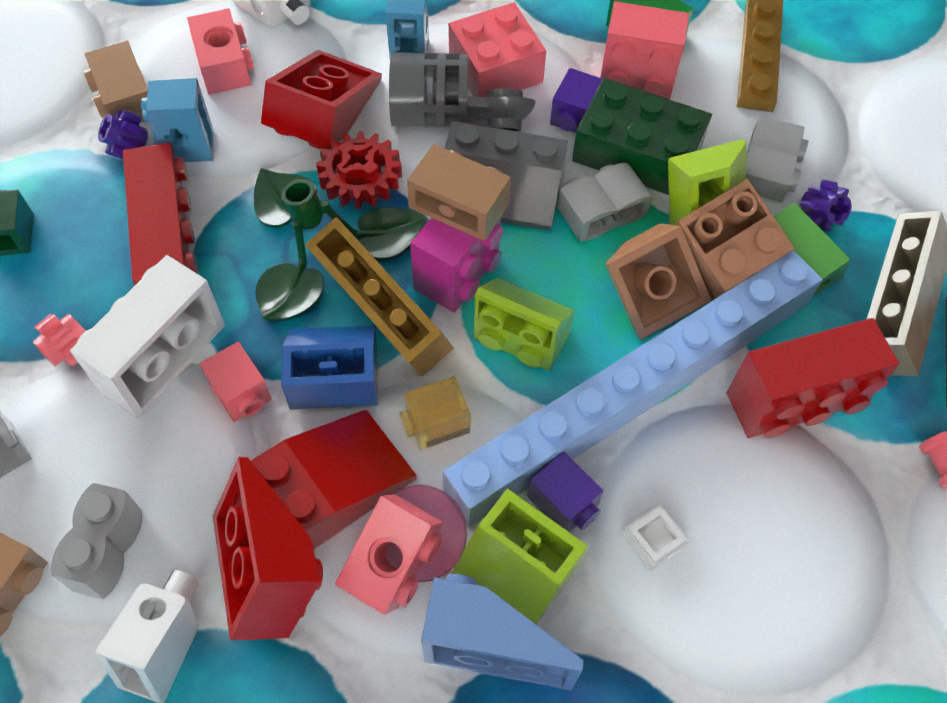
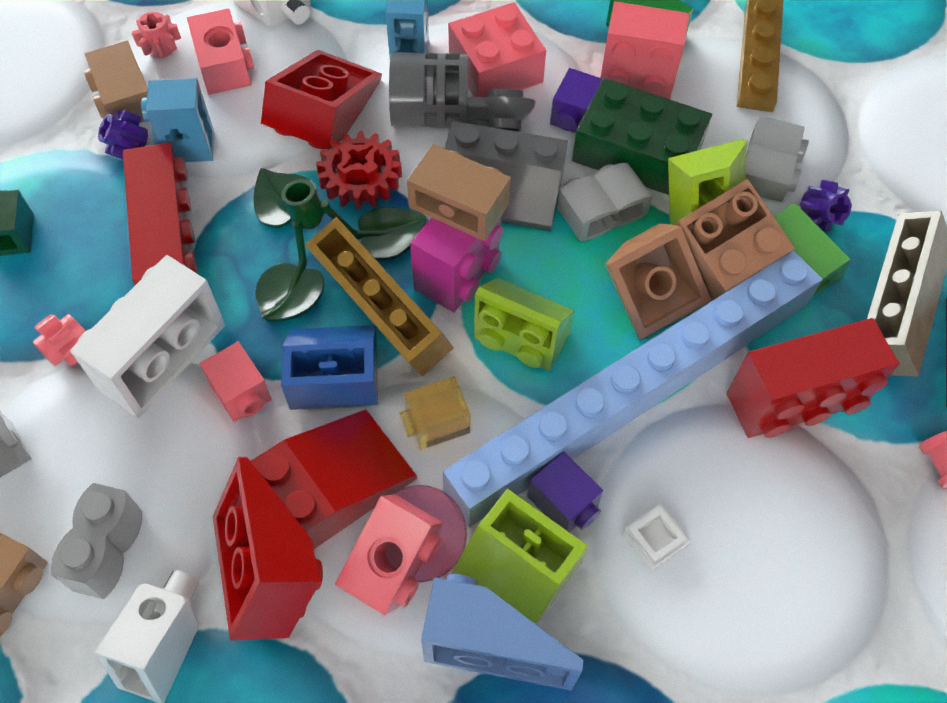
none -> coral gear [132,12,181,58]

